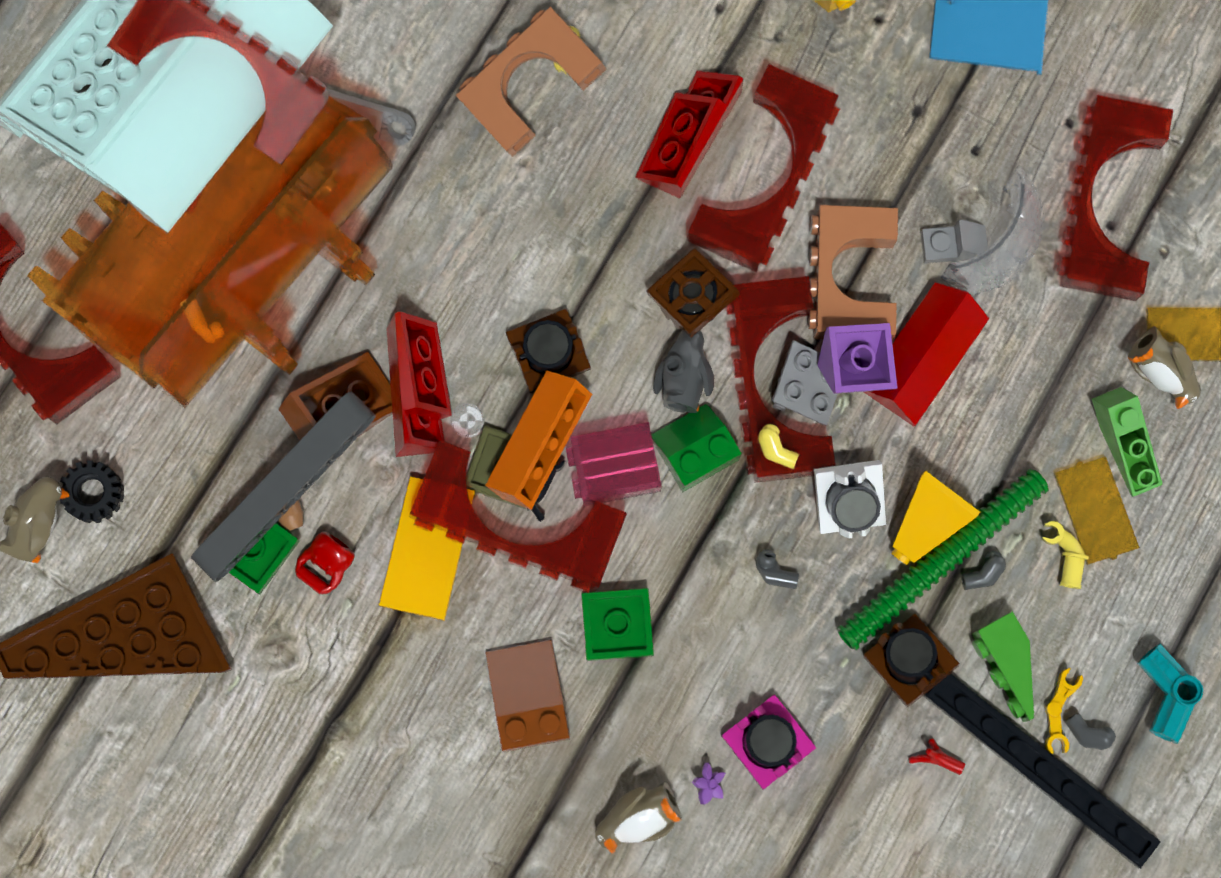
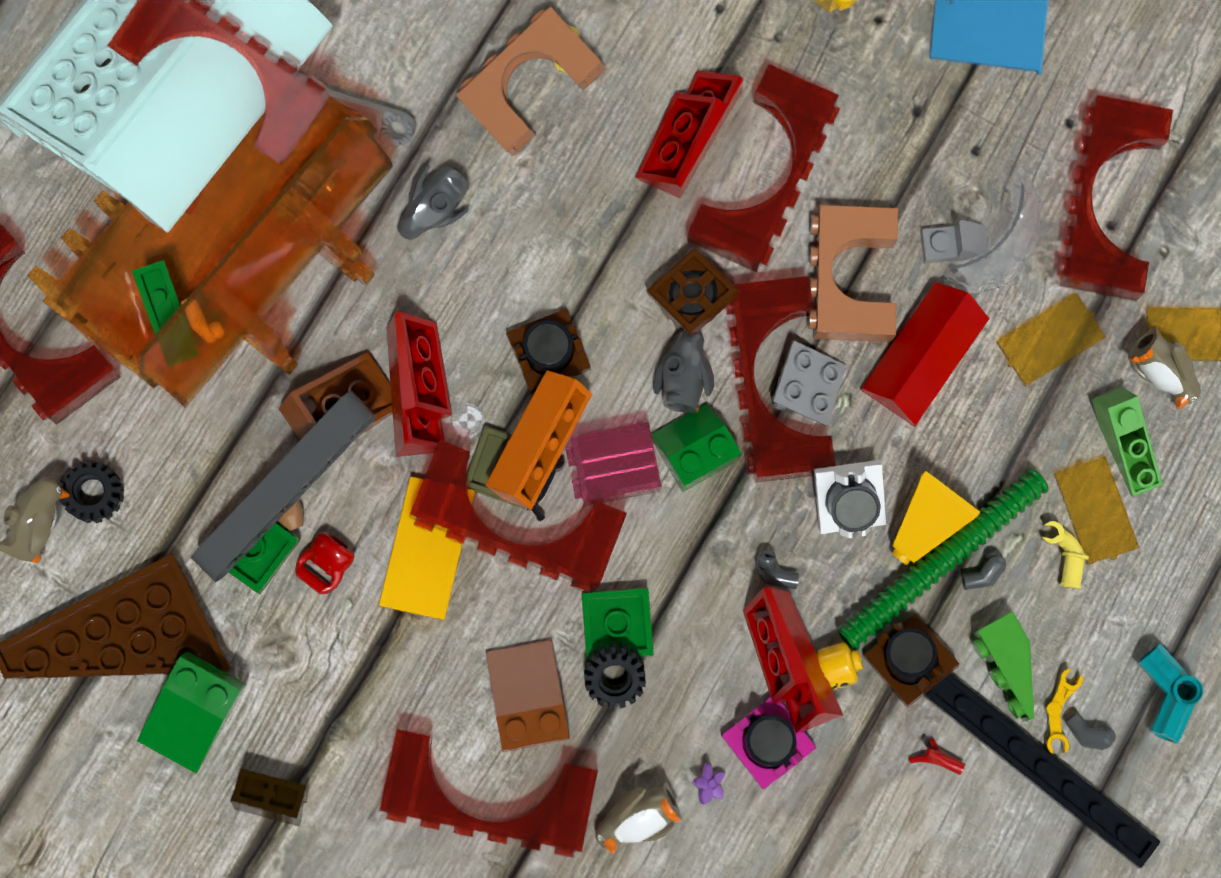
light yellow arm [758,424,799,469] -> none
medium lavender slope [817,323,897,394] -> none
none -> green plate [132,260,198,366]
none -> green slope [137,652,247,774]
none -> dark brown hinge [230,768,308,827]
none -> clear red arch [379,729,598,858]
none -> dark grey animal [397,165,469,240]
none -> black tyre [584,642,646,709]
none -> red slope [743,587,844,733]
none -> yellow head [816,642,864,691]
none -> clear yellow piece [996,293,1106,387]

